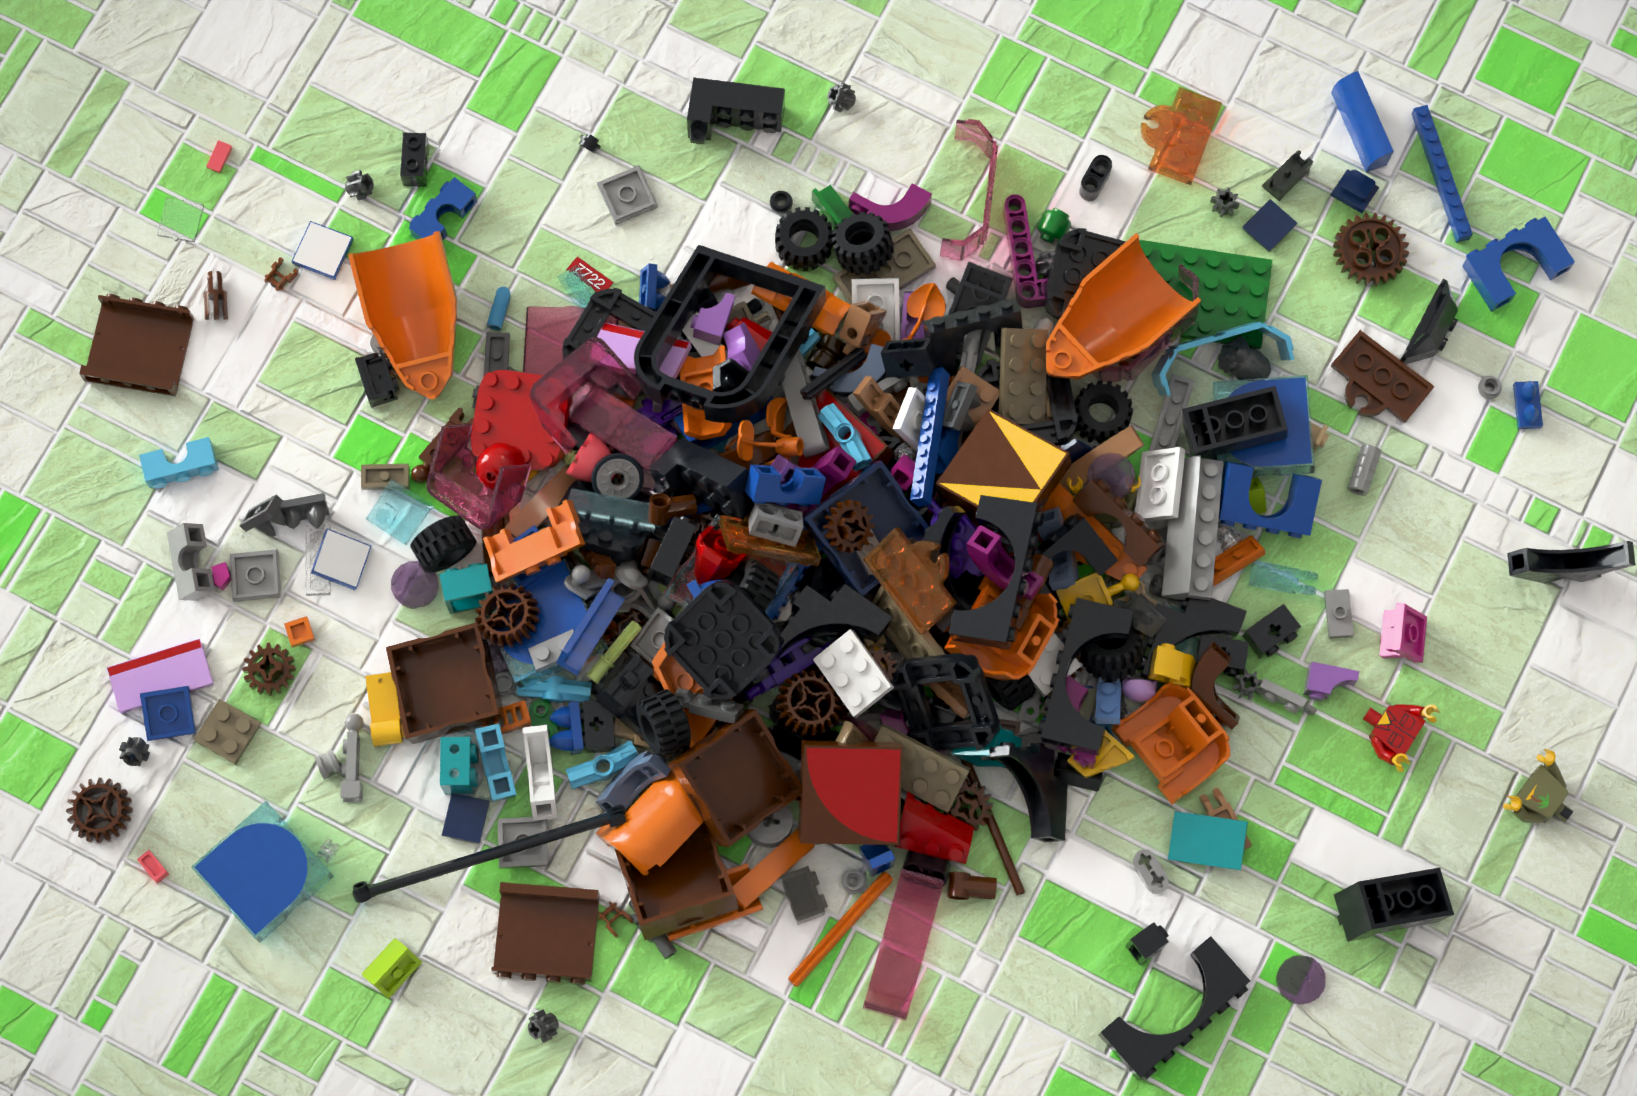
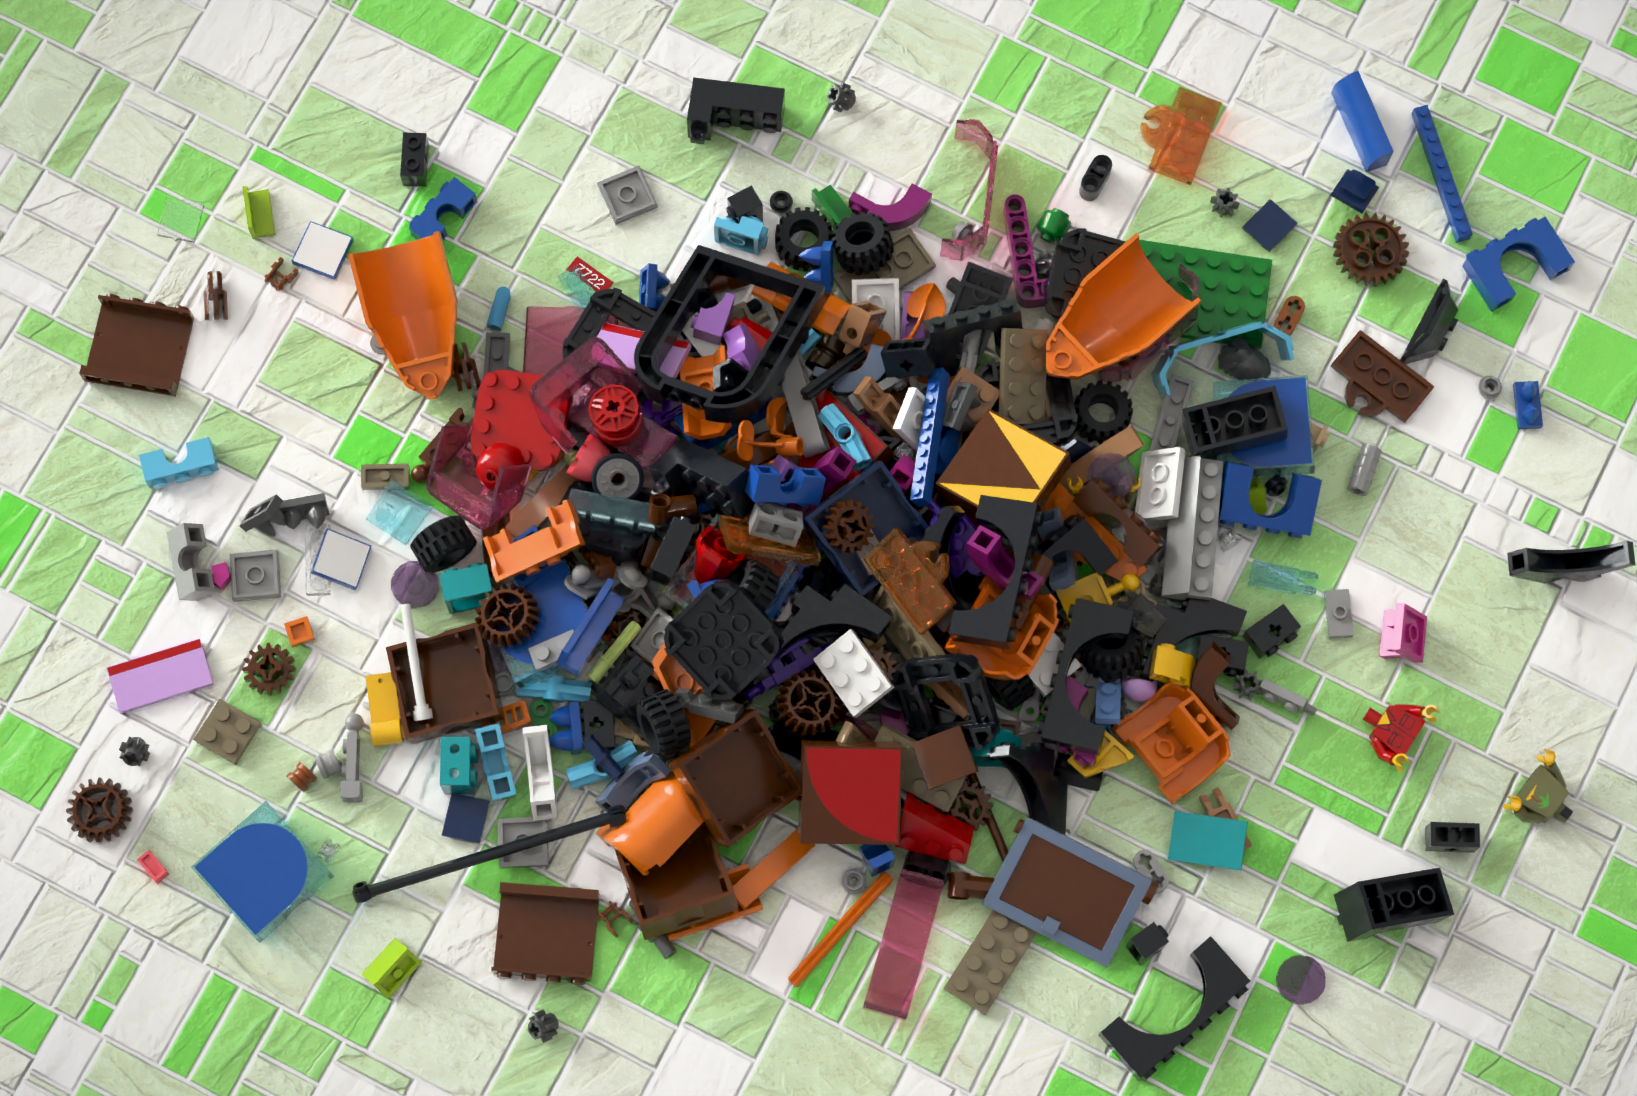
blue tile [140,686,196,741] -> none
coral piece [206,140,232,173] -> none
dark grey gear [345,170,374,201] -> none
black hinge [355,350,400,408] -> none
black plate [579,133,601,153] -> none
light grey piece [747,805,793,848] -> none
clear smoke brick [781,866,828,925] -> none
orange tile [1213,535,1266,587] -> none
pearl dark grey hinge [1262,150,1313,201] -> none
medium lavender arch [1303,662,1359,701] -> none
none -> lime panel [242,186,276,239]
none -> dark orange wheel [286,762,317,792]
none -> white piece [401,604,433,721]
none -> reddish brown arm [453,342,481,392]
none -> dark blue pin [581,734,624,781]
none -> red wheel [588,384,644,446]
none -> medium azure plate [714,216,769,256]
none -> black brick [725,185,763,224]
none -> blue tile [799,241,834,294]
none -> reddish brown slope [912,725,978,790]
none -> dark tan plate [944,910,1037,1015]
none -> light grey plate [952,221,973,244]
none -> reddish brown door [982,816,1158,967]
none -> black plate [1265,474,1287,496]
none -> dark orange beam [1273,296,1305,336]
none -> black brick [1425,822,1480,853]

